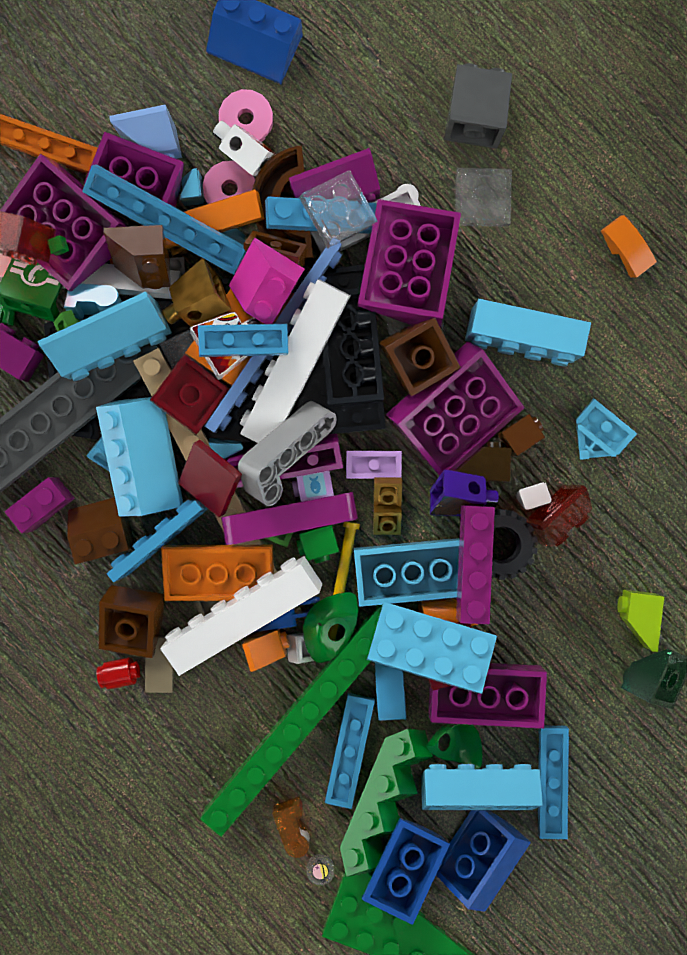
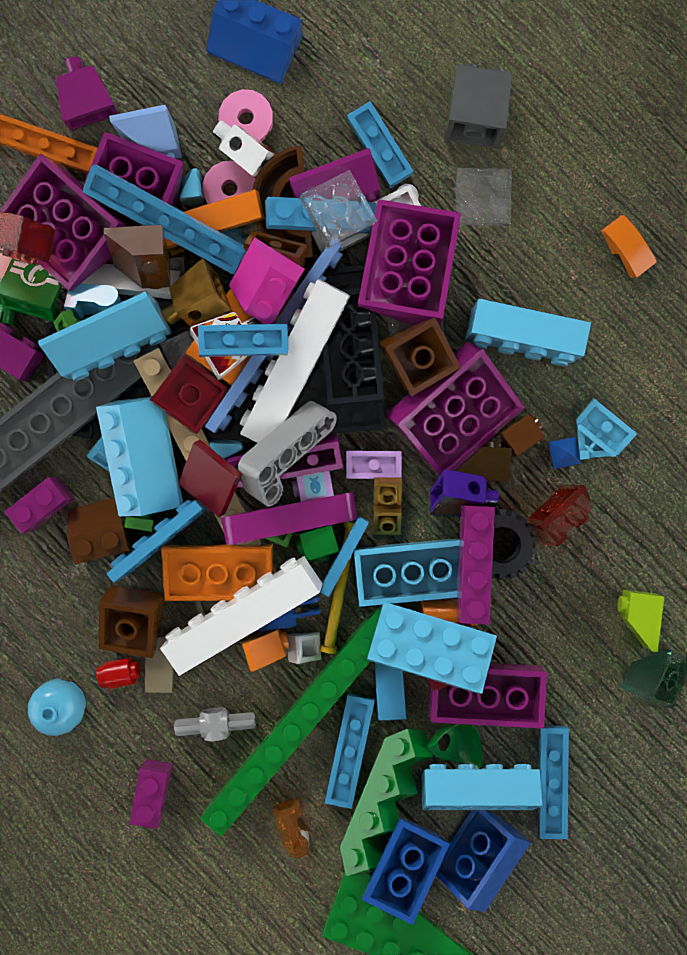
green piece [47,235,69,256] -> none
green piece [303,592,358,663] -> none
clear tile [307,854,334,885] -> none
white slope [516,482,552,510] -> none
none -> medium azure cylinder [27,679,86,736]
none -> magenta torso [56,56,119,131]
none -> bright green plate [124,514,159,531]
none -> magenta brick [130,759,173,829]
none -> light grey axle [174,707,256,741]
none -> dark azure tile [320,516,369,597]
none -> dark azure plate [347,101,413,189]
none -> blue slope [548,437,581,469]

